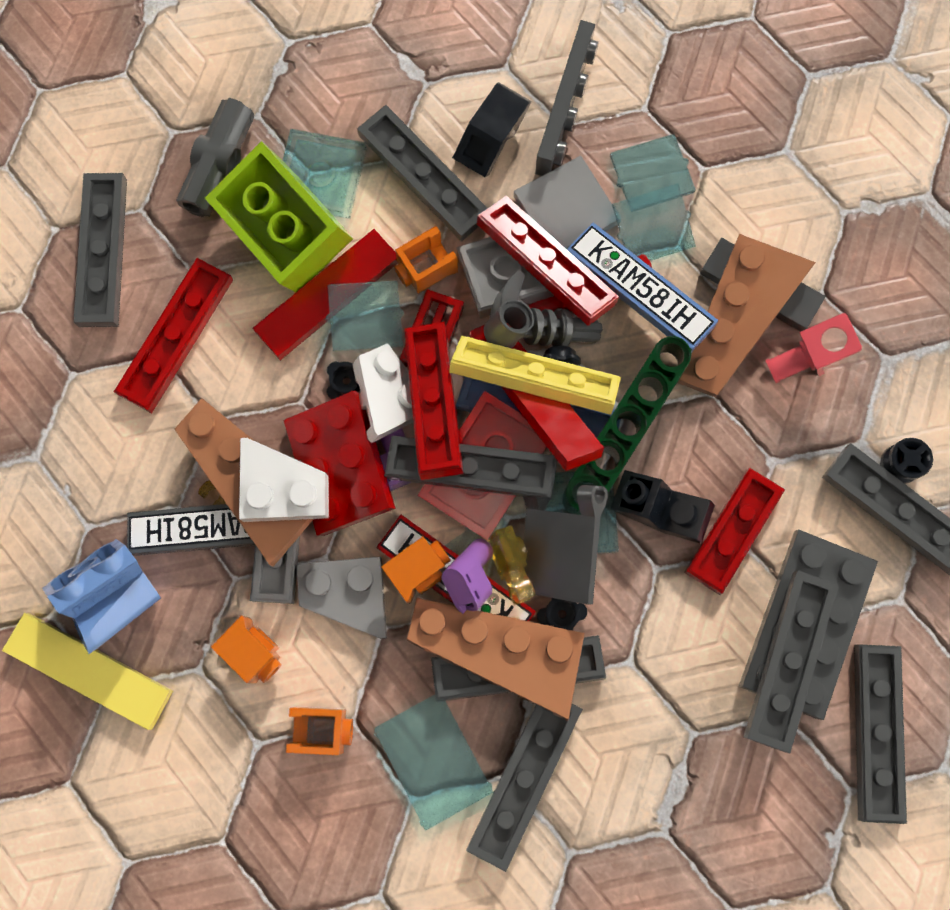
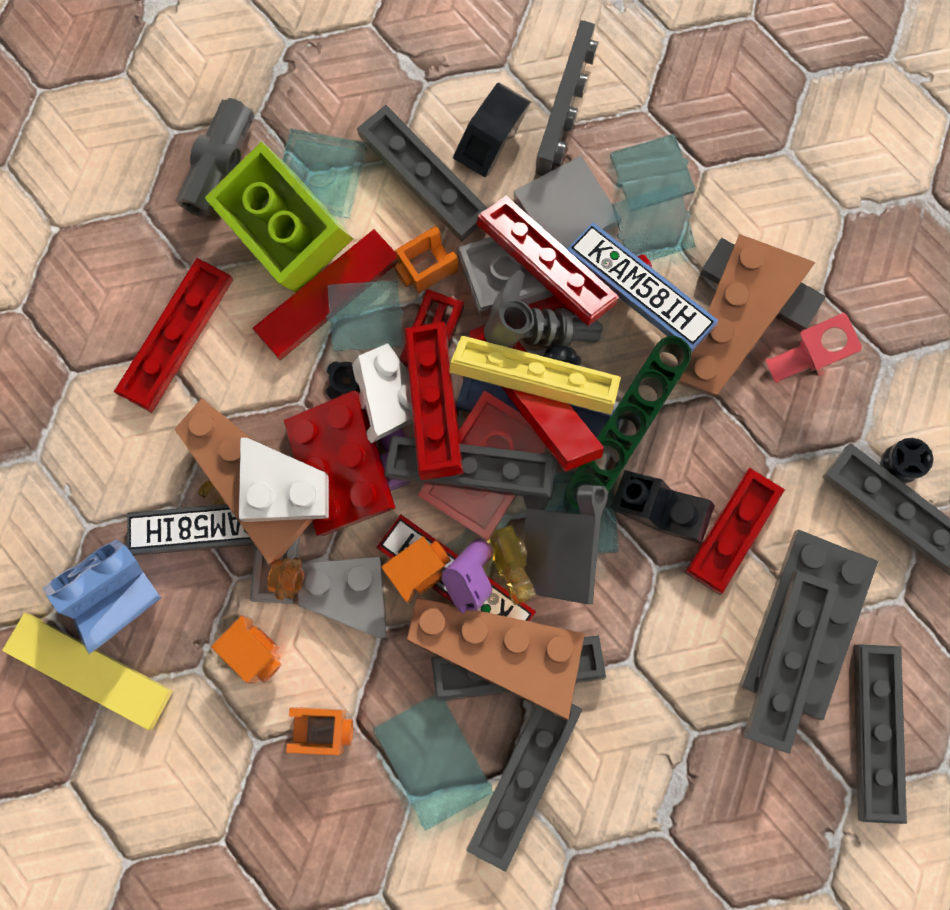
dark grey plate [74,173,127,327] -> none
black plate [537,598,587,631] -> none
none -> clear orange plate [267,557,304,601]

